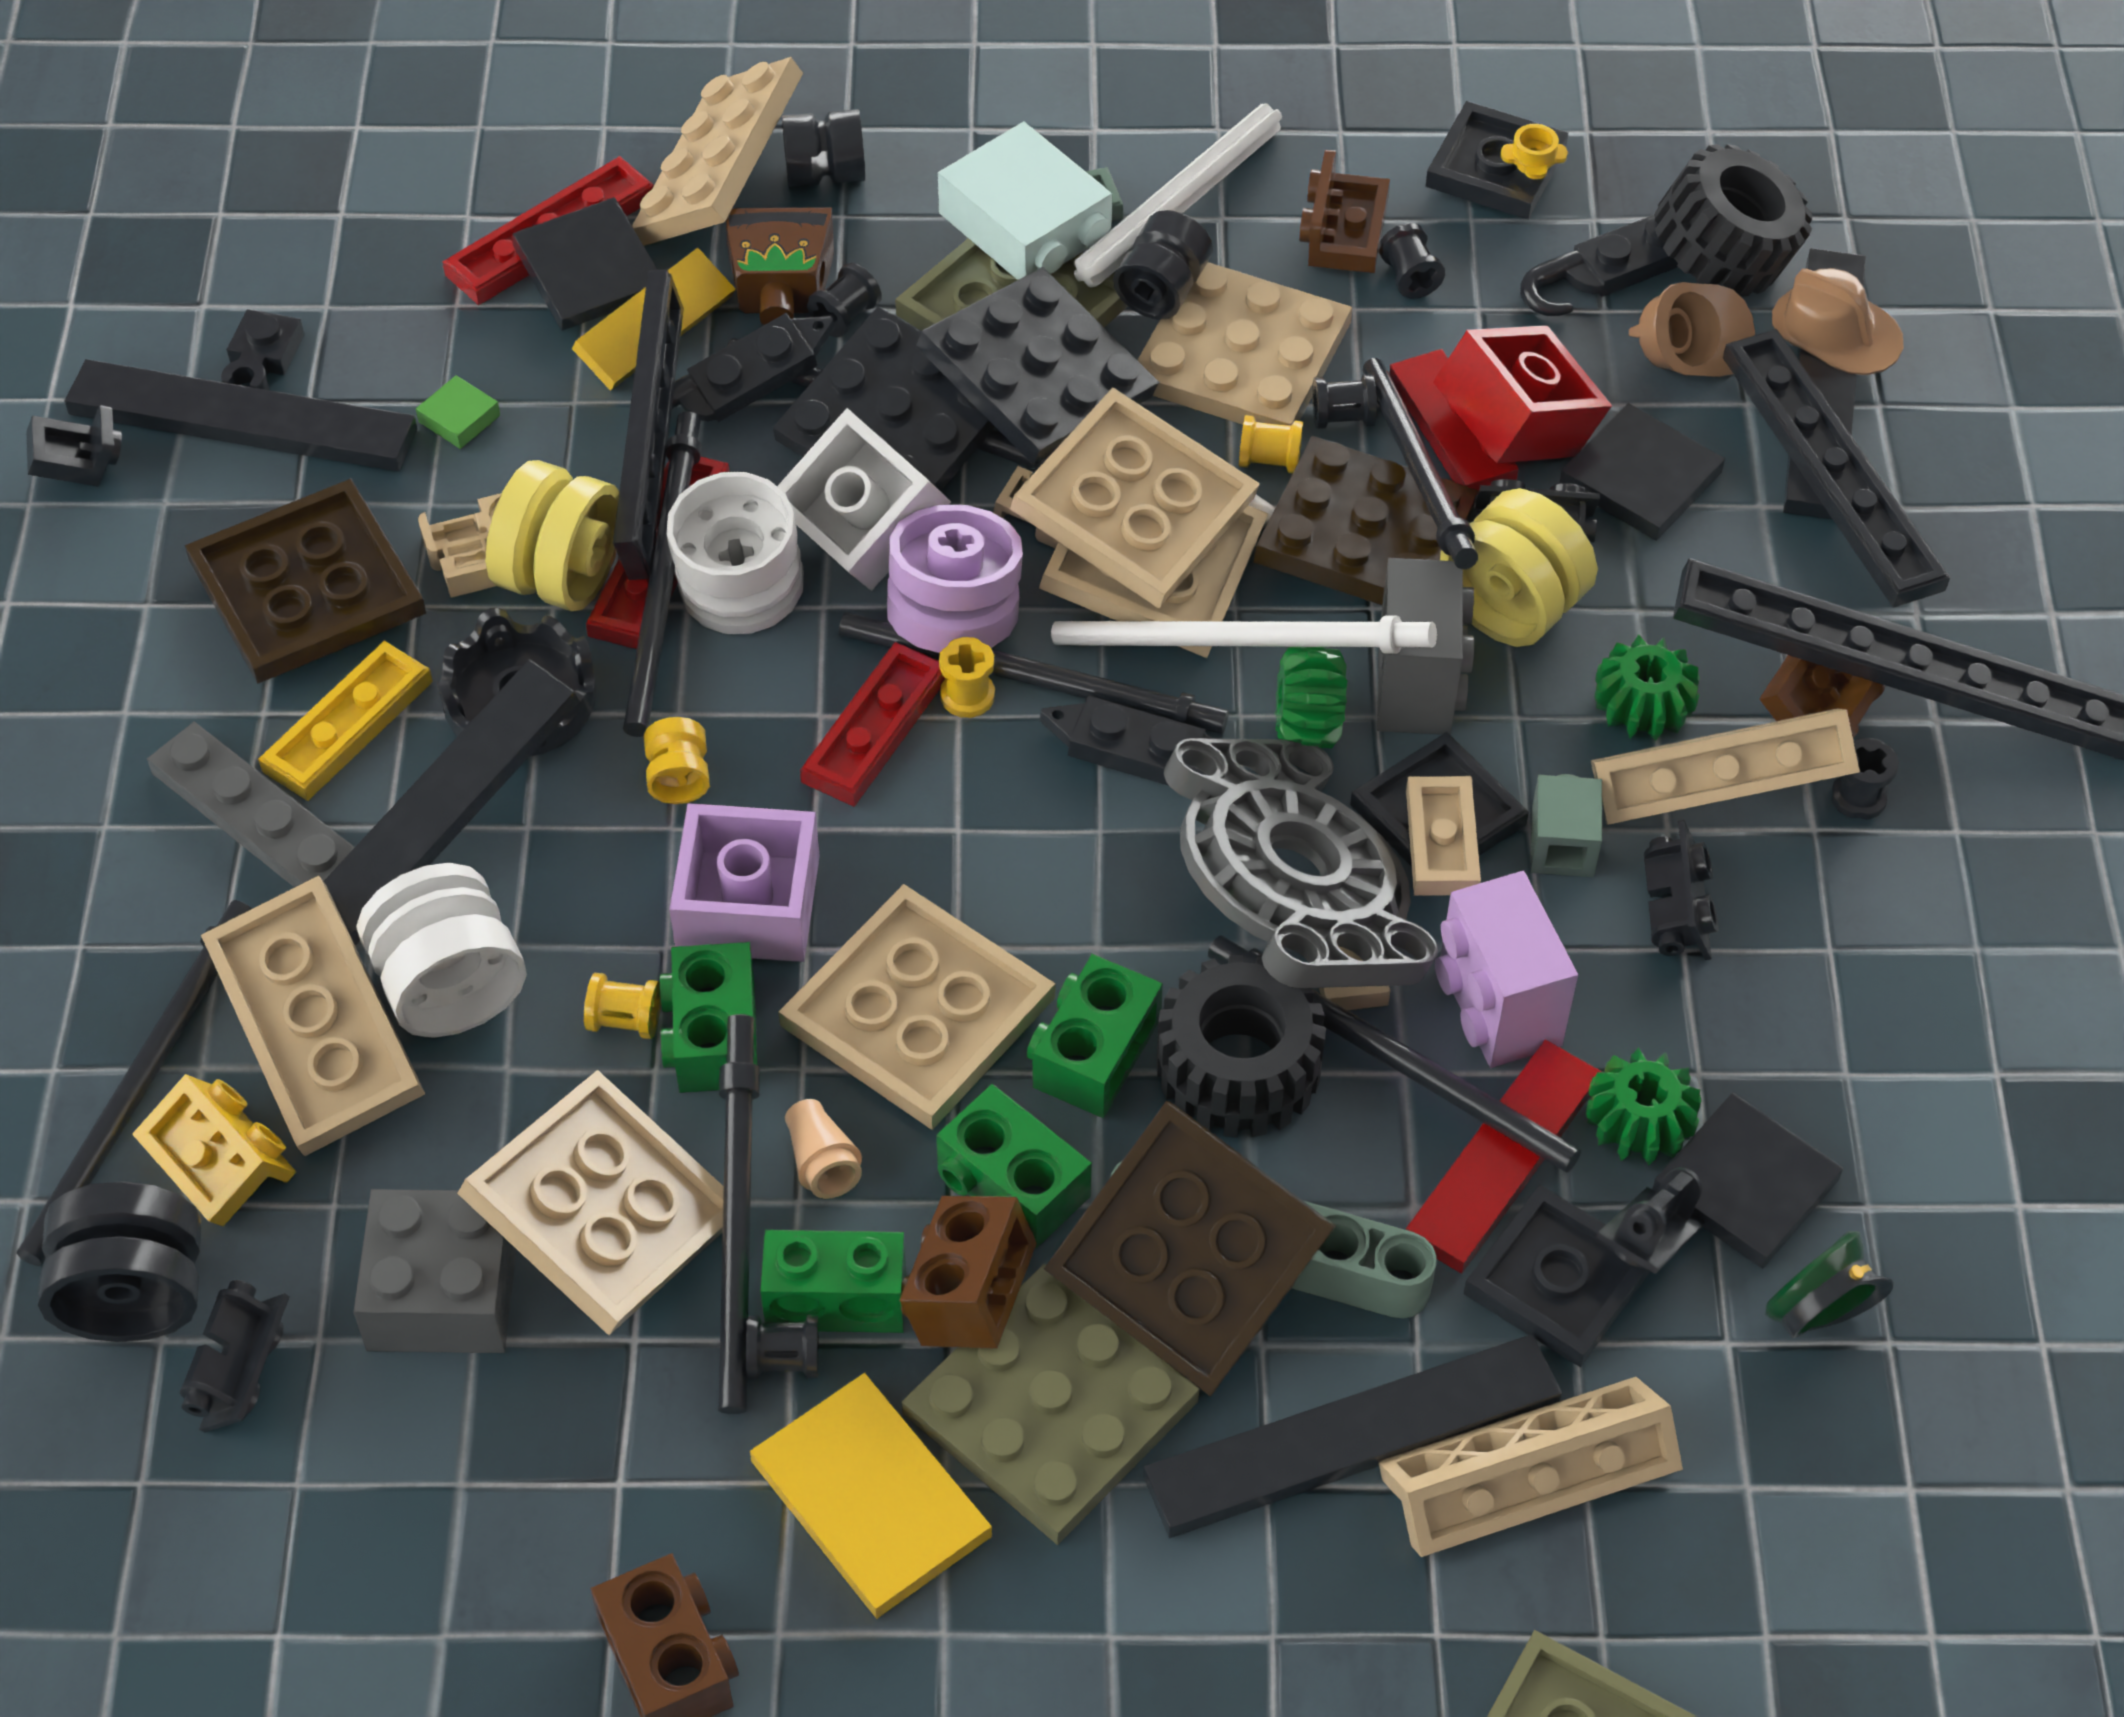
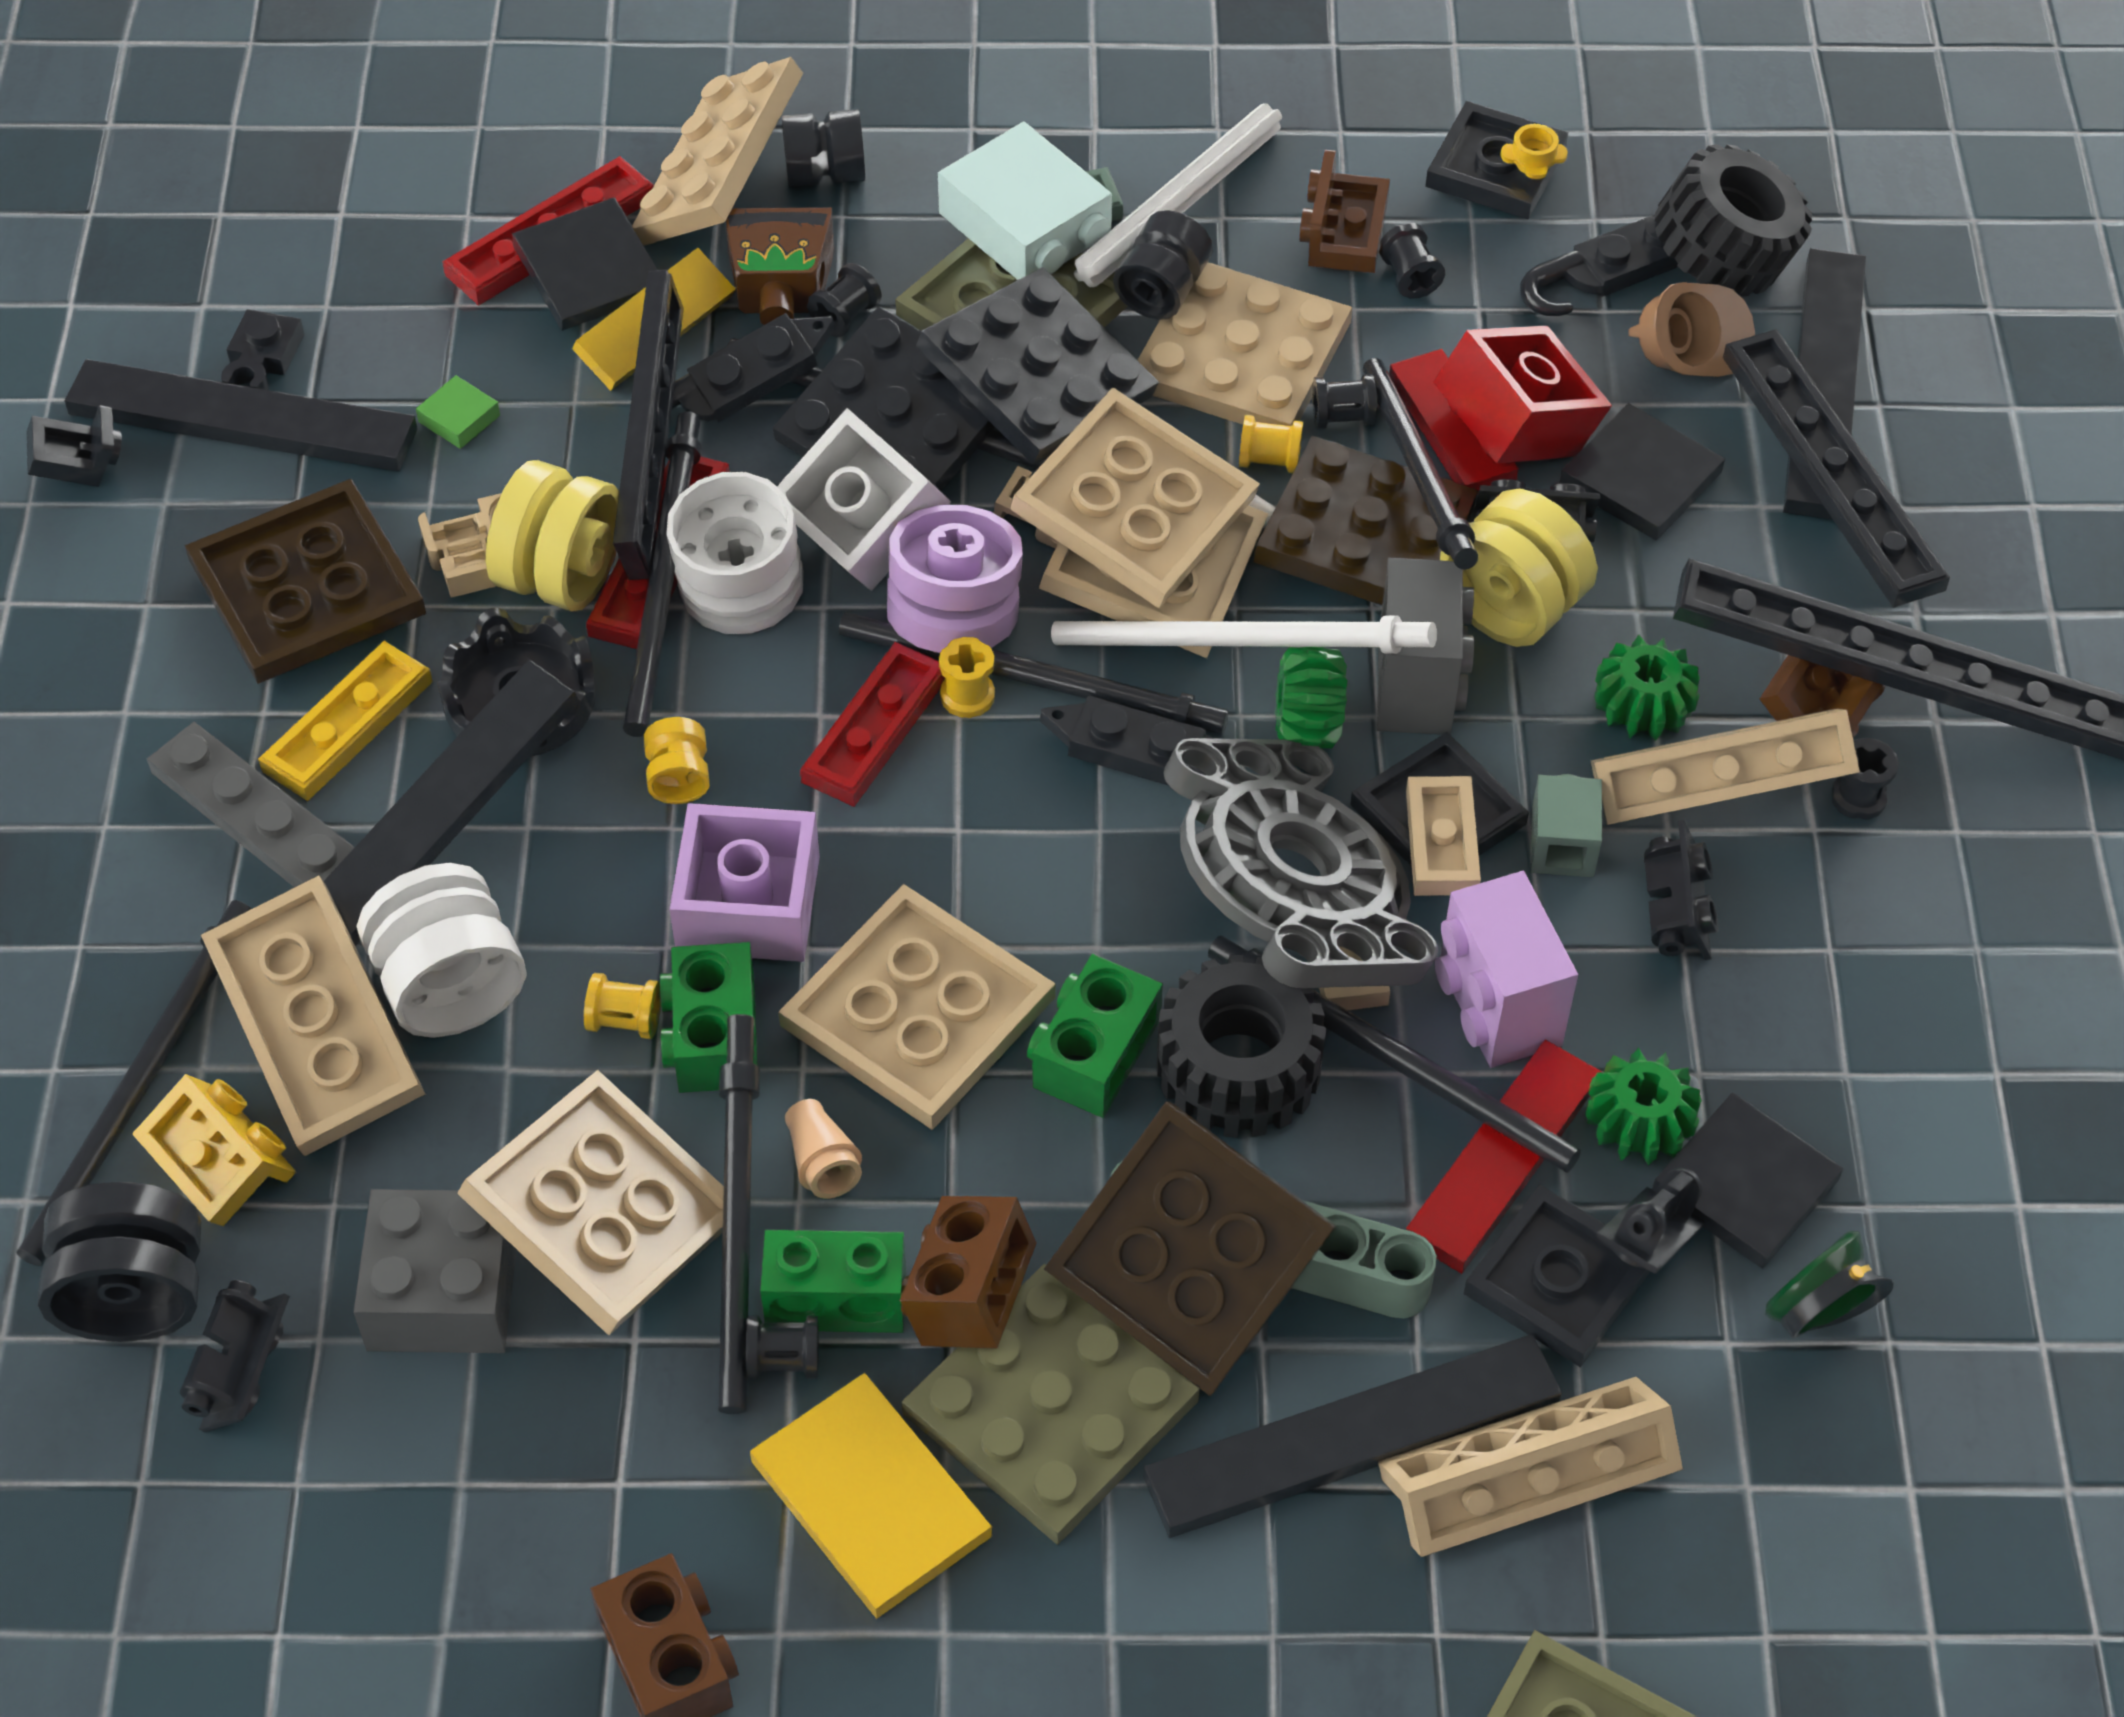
green brick [936,1084,1092,1249] -> none
medium nougat piece [1772,268,1904,375] -> none

